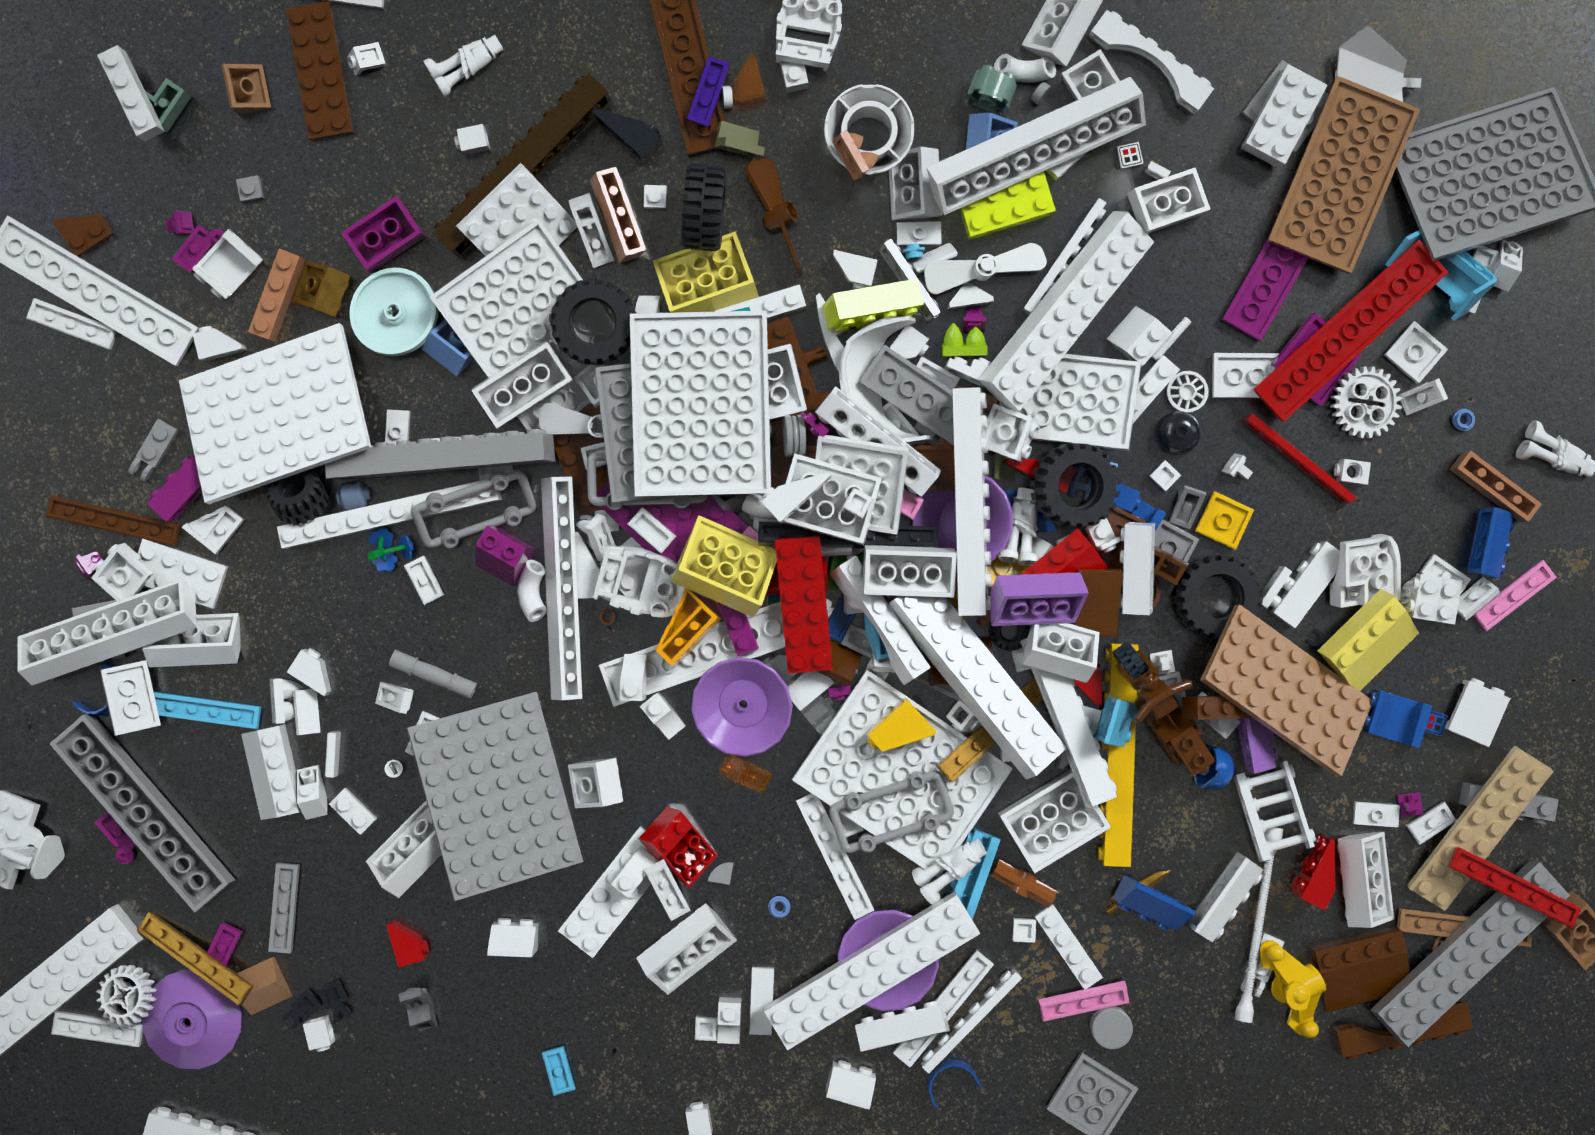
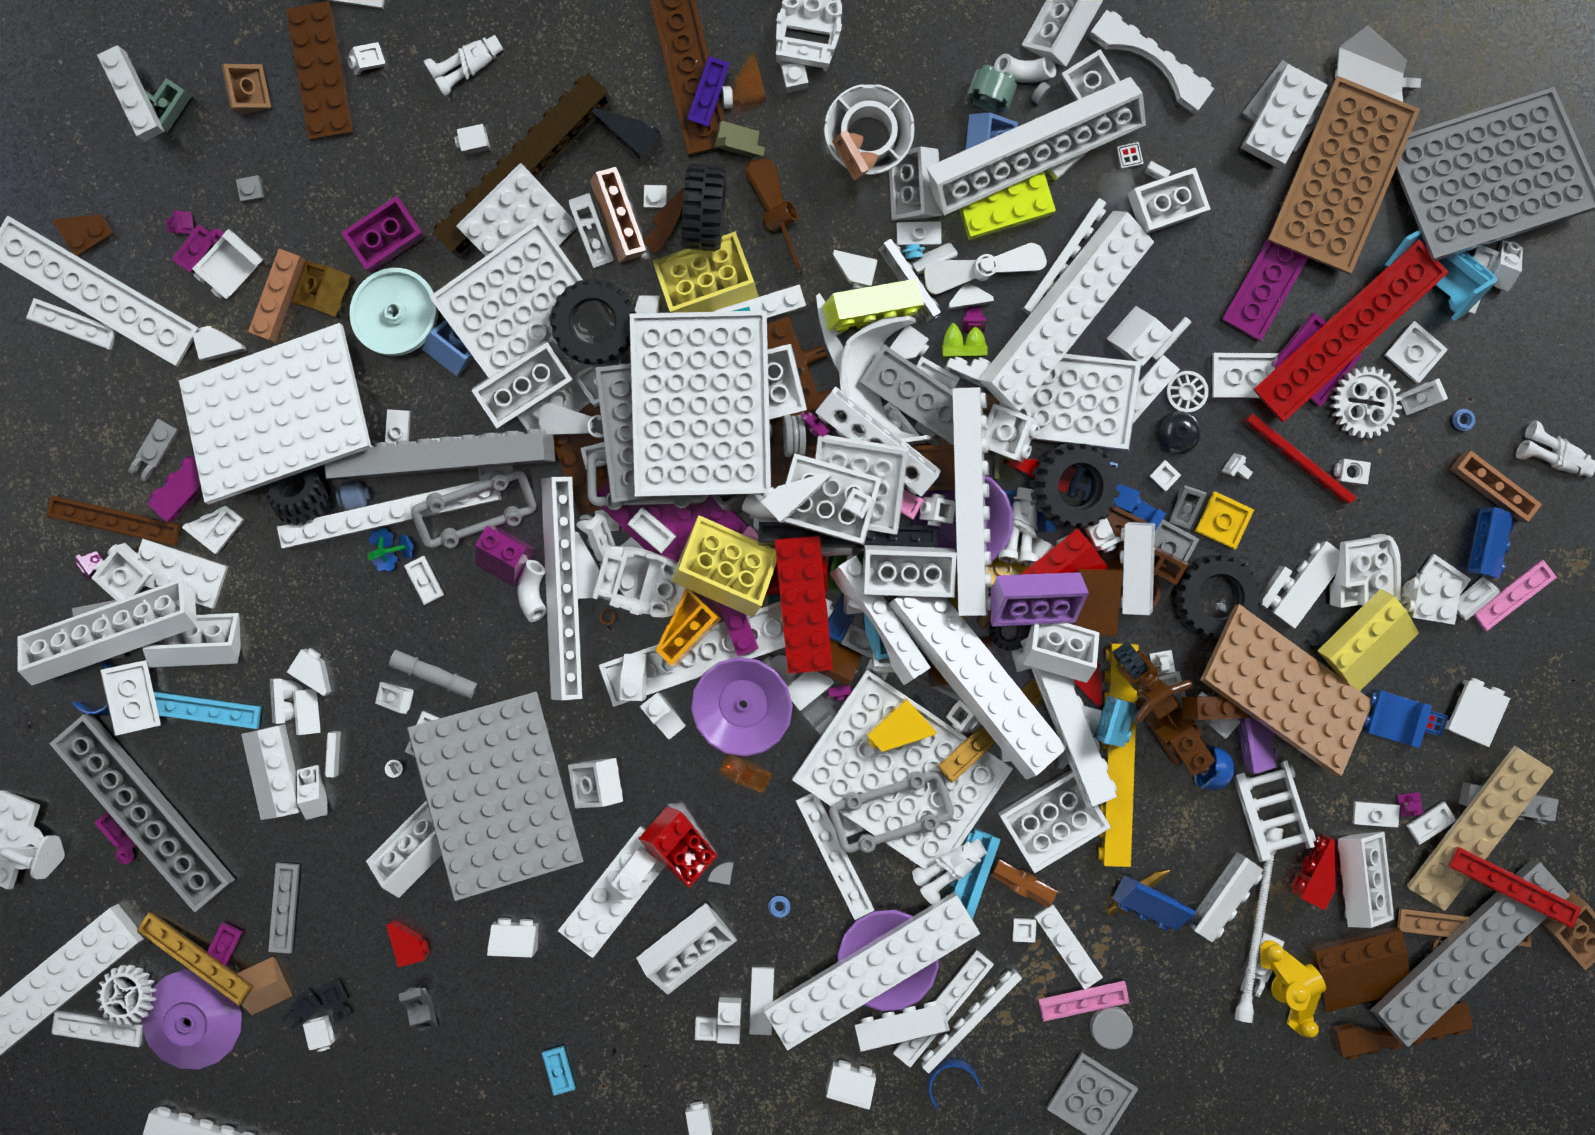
white plate [329,788,377,835] -> none
white plate [644,859,691,921] -> none
none -> reddish brown slope [643,188,684,257]
none -> white brick [920,494,956,527]

